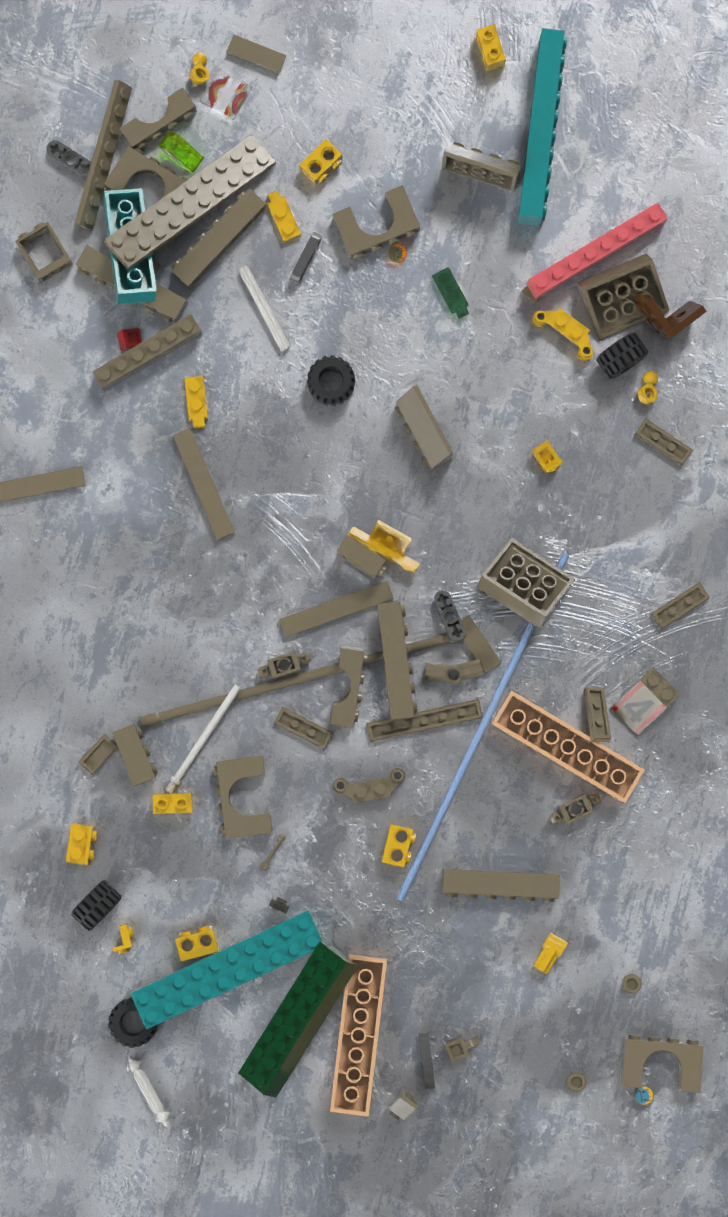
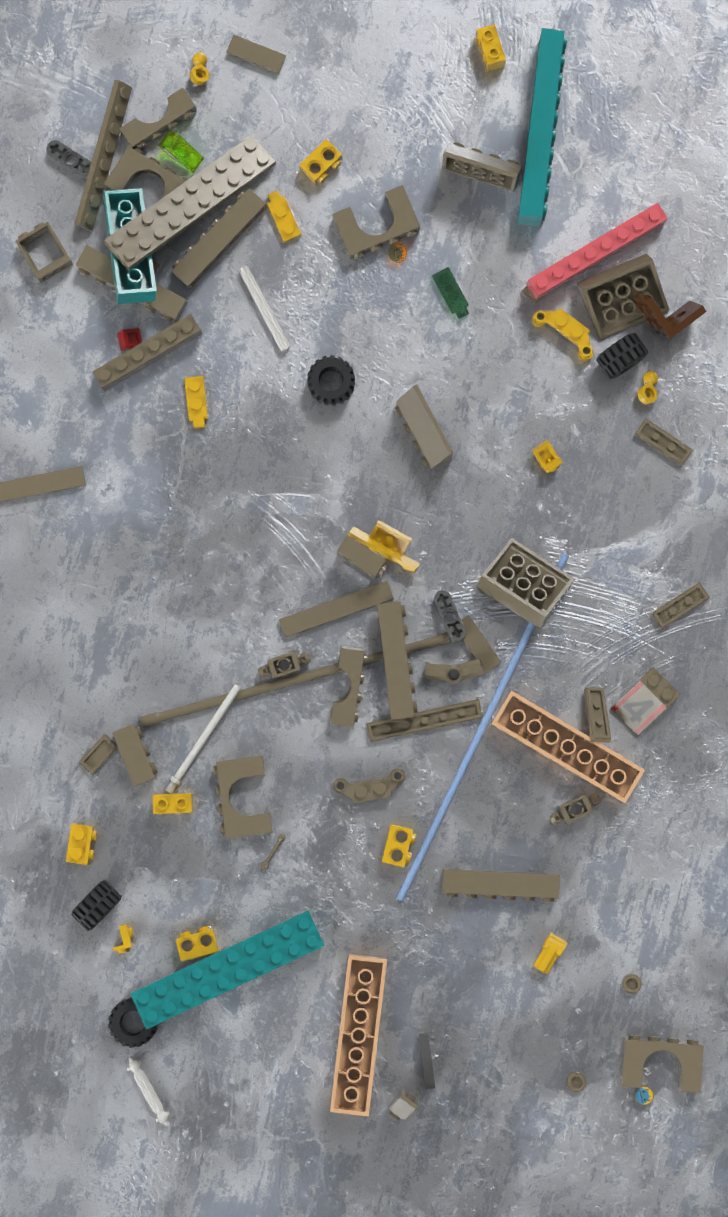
dark tan tile [173,428,235,540] -> none
clear slope [199,68,252,120] -> none
dark green brick [238,941,358,1098] -> none
clear smoke plate [269,897,290,914] -> none
dark tan tile [274,706,333,750] -> none
dark grey beam [289,232,323,284] -> none
dark tan plate [444,1036,480,1063] -> none

